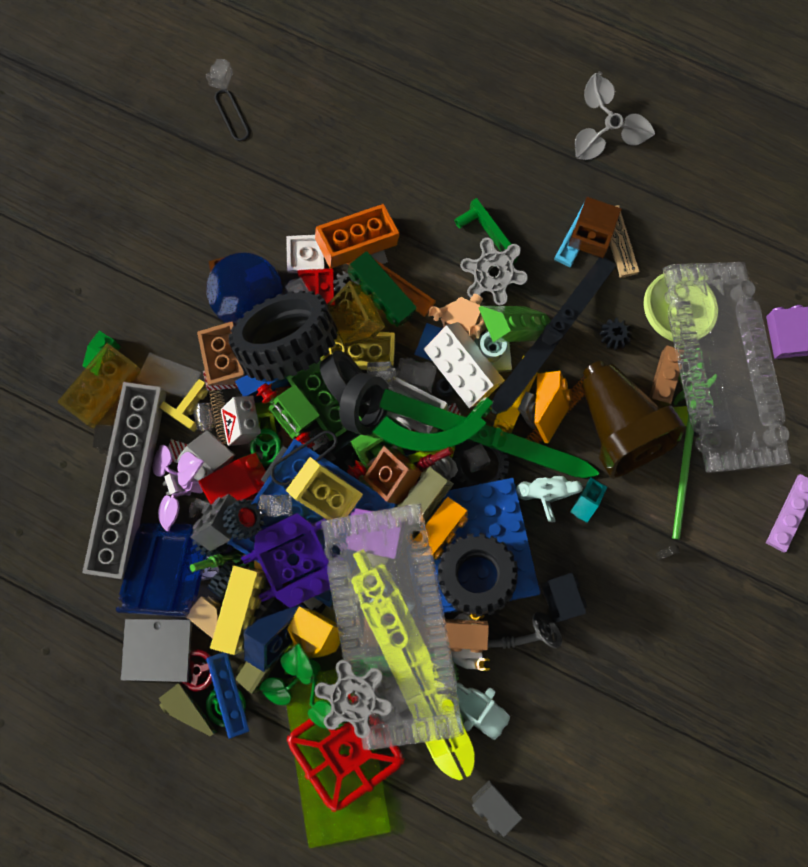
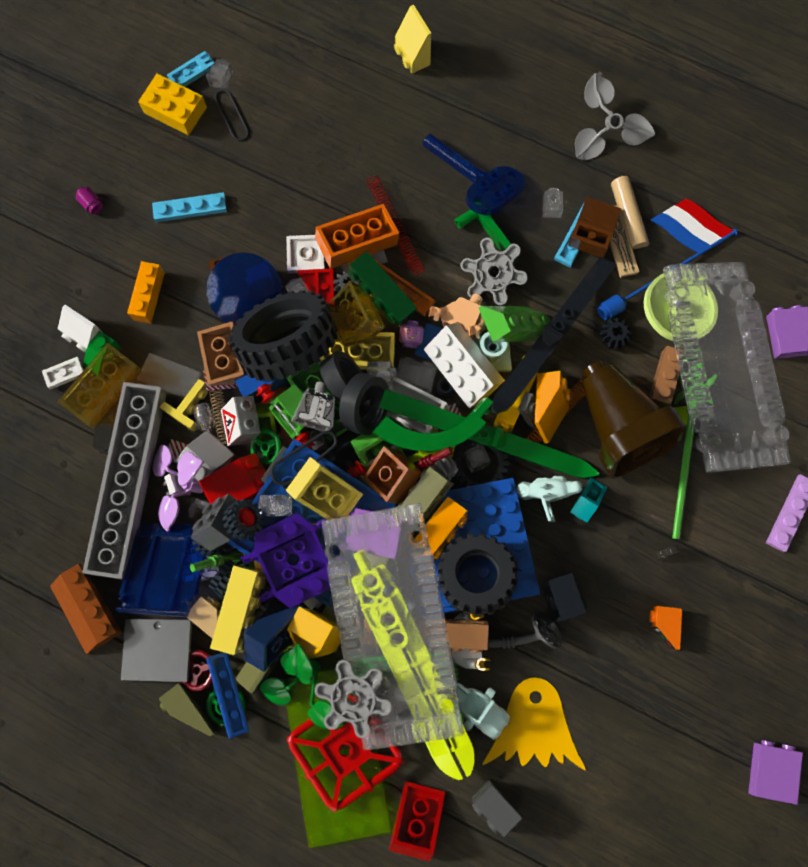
none -> white plate [42,357,86,390]
none -> dark orange slope [50,564,122,654]
none -> white slope [58,305,102,353]
none -> magenta brick [75,187,103,214]
none -> light orange brick [127,261,165,324]
none -> yellow brick [138,74,207,135]
none -> medium azure plate [152,192,227,222]
none -> medium azure hinge [167,51,217,87]
none -> torso [291,382,335,432]
none -> red piece [367,176,424,275]
none -> red slope [389,781,445,861]
none -> light yellow slope [394,5,431,74]
none -> medium lavender head [398,320,424,348]
none -> clear blue piece [422,133,525,215]
none -> yellow piece [483,678,586,770]
none -> clear brick [543,188,563,218]
none -> flag [597,199,738,320]
none -> tan brick [611,176,650,250]
none -> orange slope [649,606,682,650]
none -> medium lavender brick [748,740,803,805]

